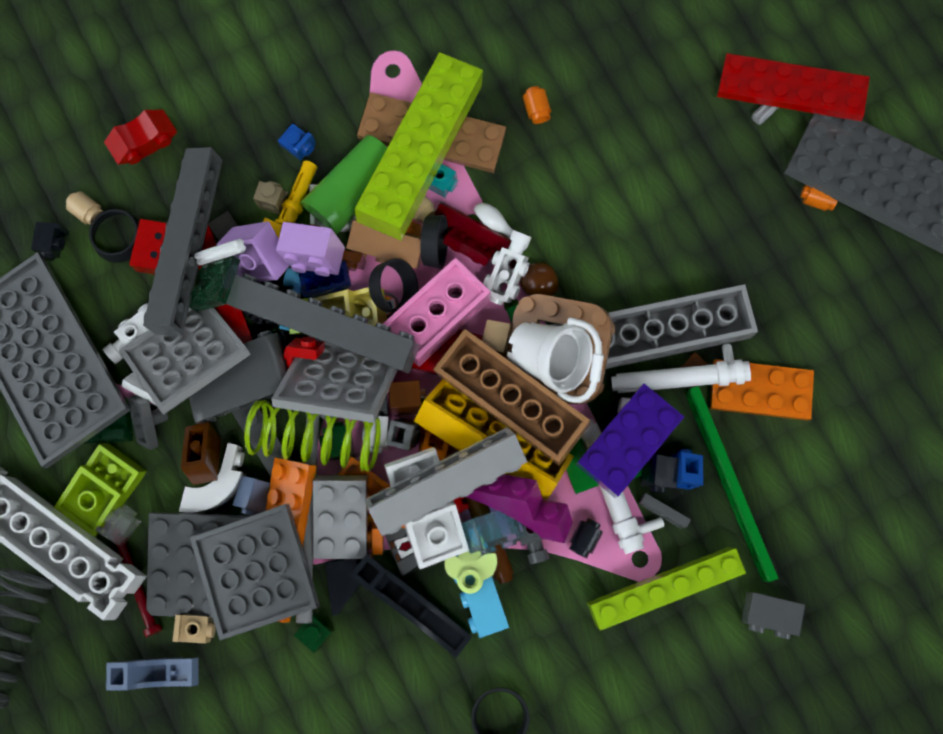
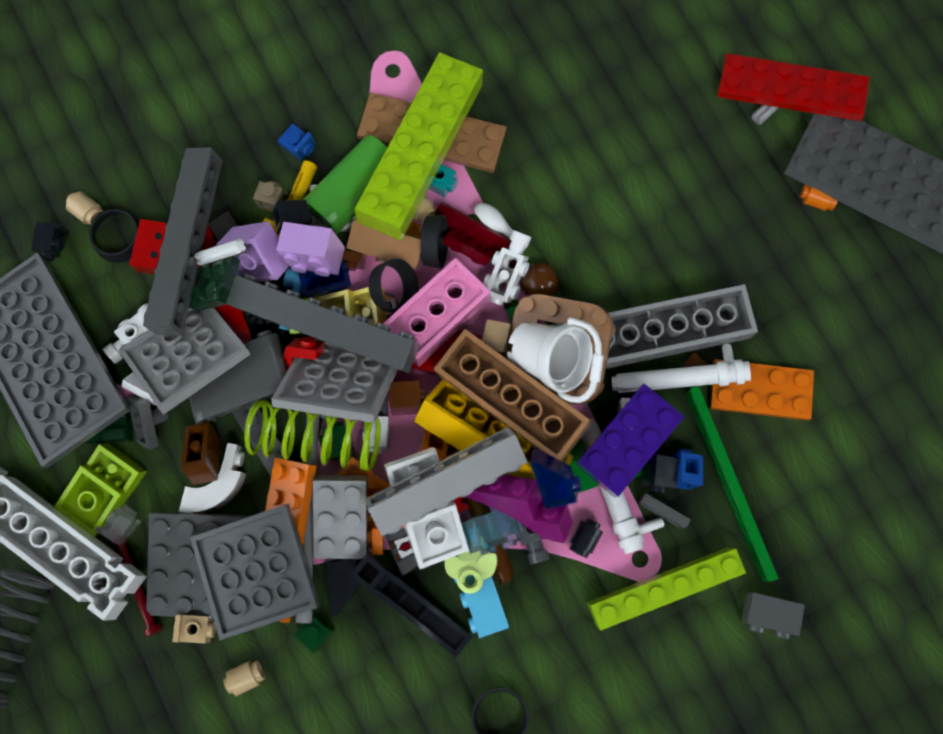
red brick [104,109,177,165] -> none
sand blue arch [106,657,199,690] -> none
sand blue brick [233,476,270,516] -> none
dark grey brick [386,418,421,451] -> none
orange brick [523,86,551,124] -> none
none -> tan brick [223,660,265,696]
none -> black brick [272,200,312,235]
none -> clear blue slope [530,449,582,509]

